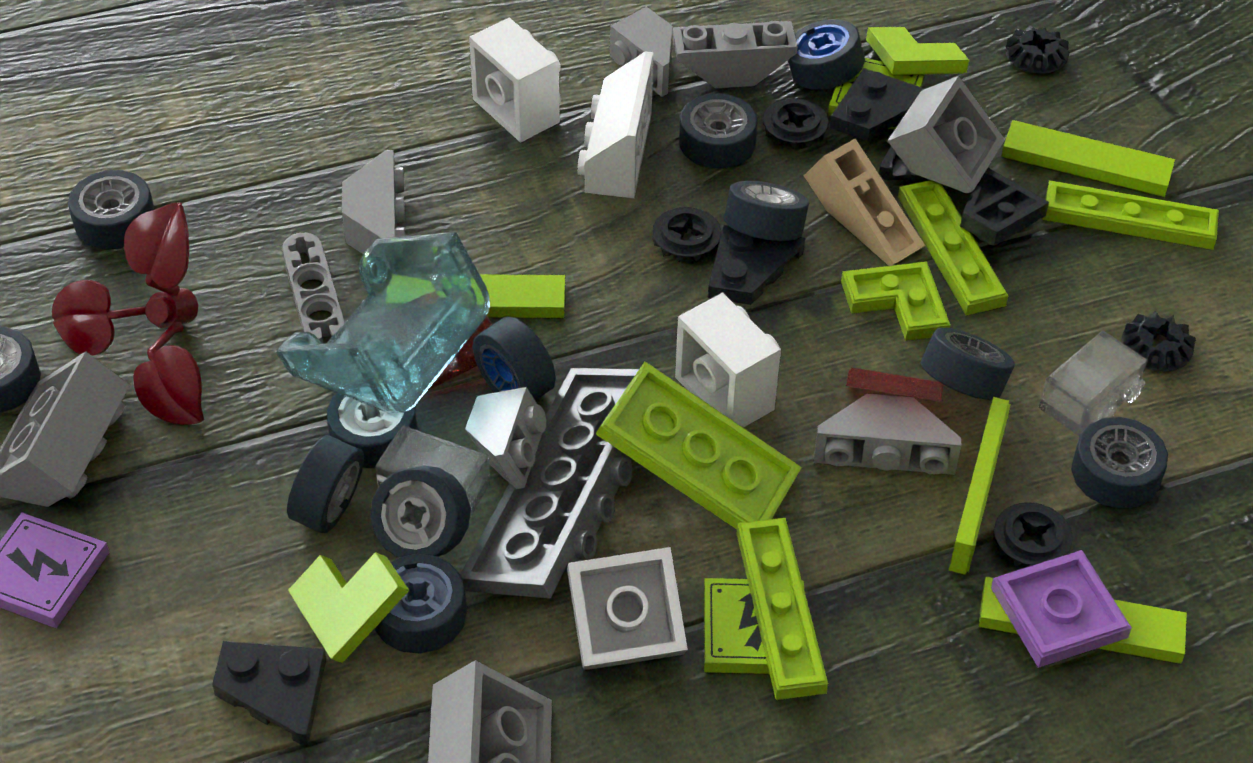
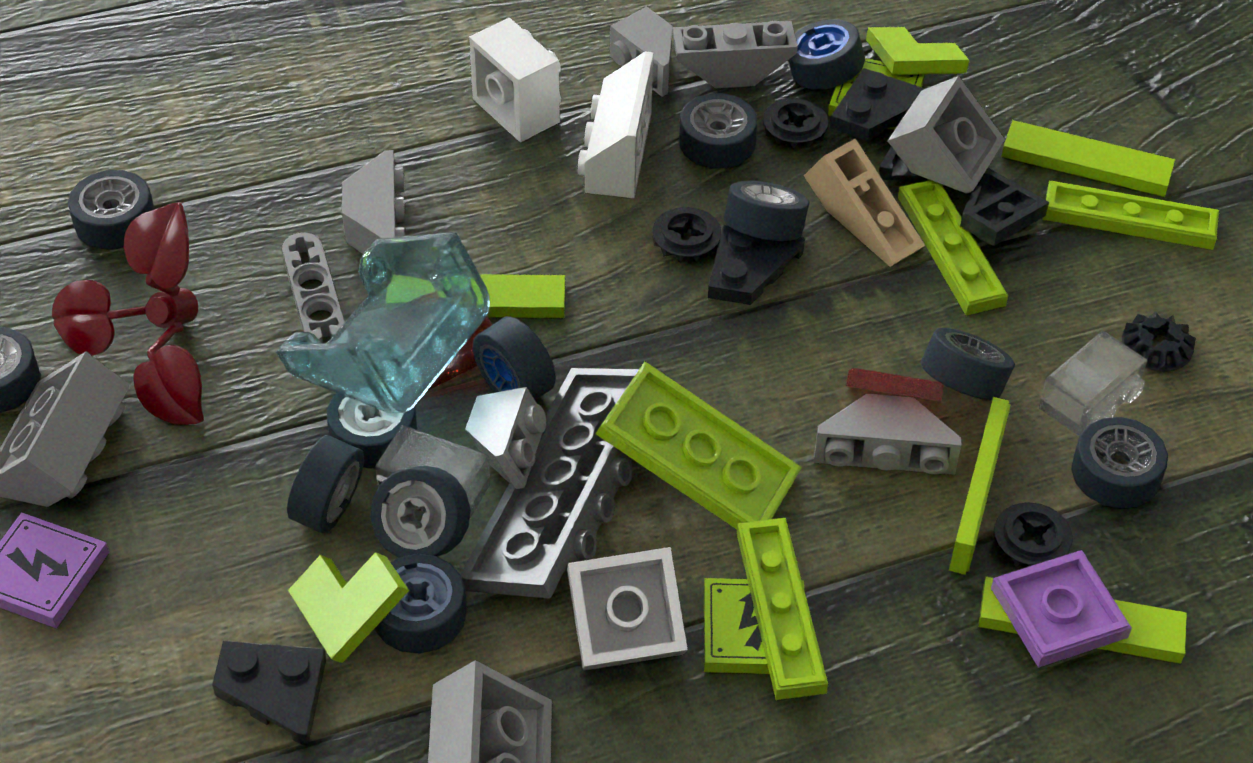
white brick [675,292,781,428] -> none
lime tile [841,262,950,341] -> none
black gear [1006,25,1070,73] -> none

